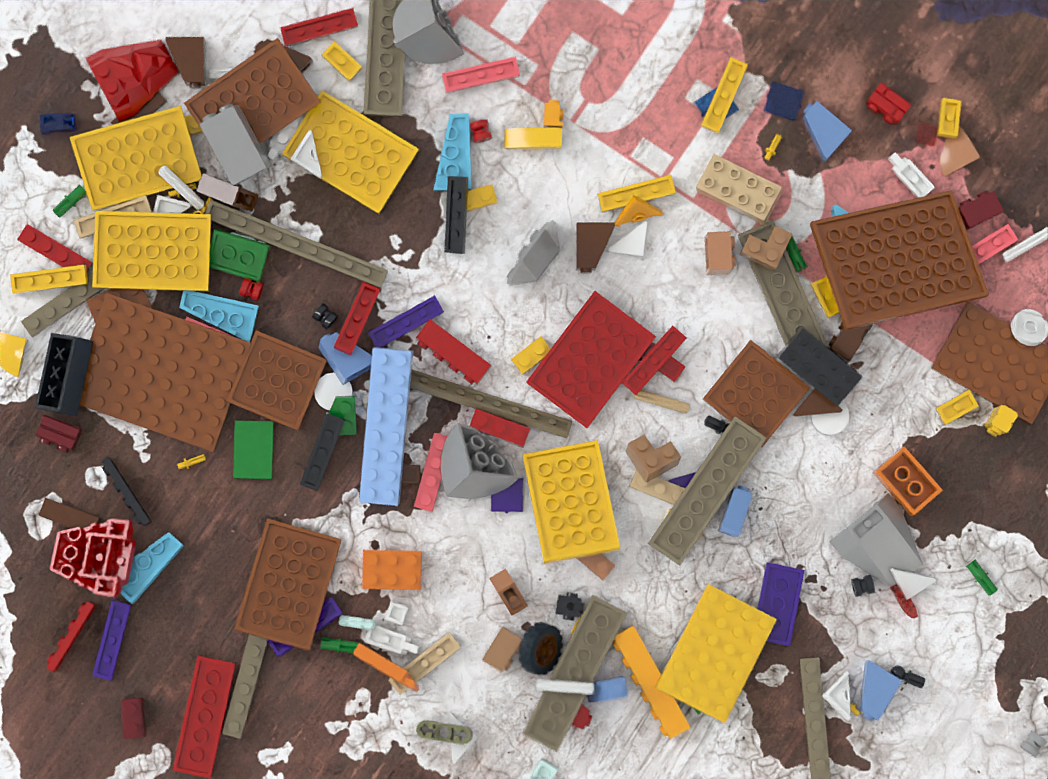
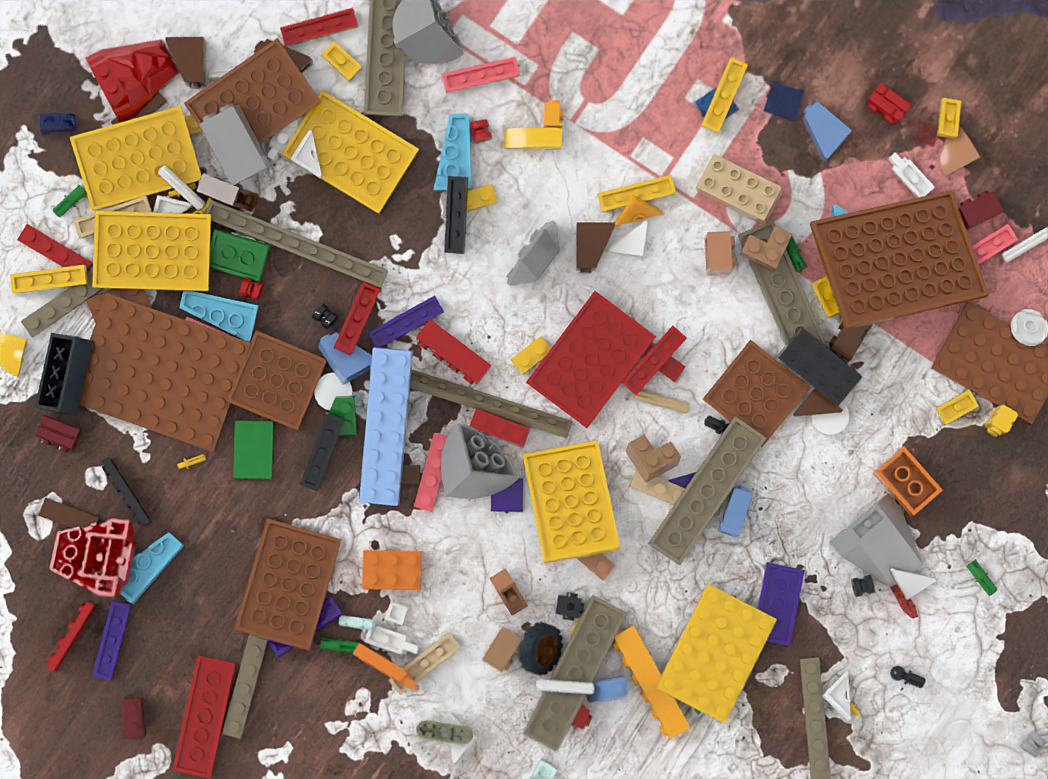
yellow piece [764,134,782,161] -> none
medium blue slope [859,660,902,721] -> none

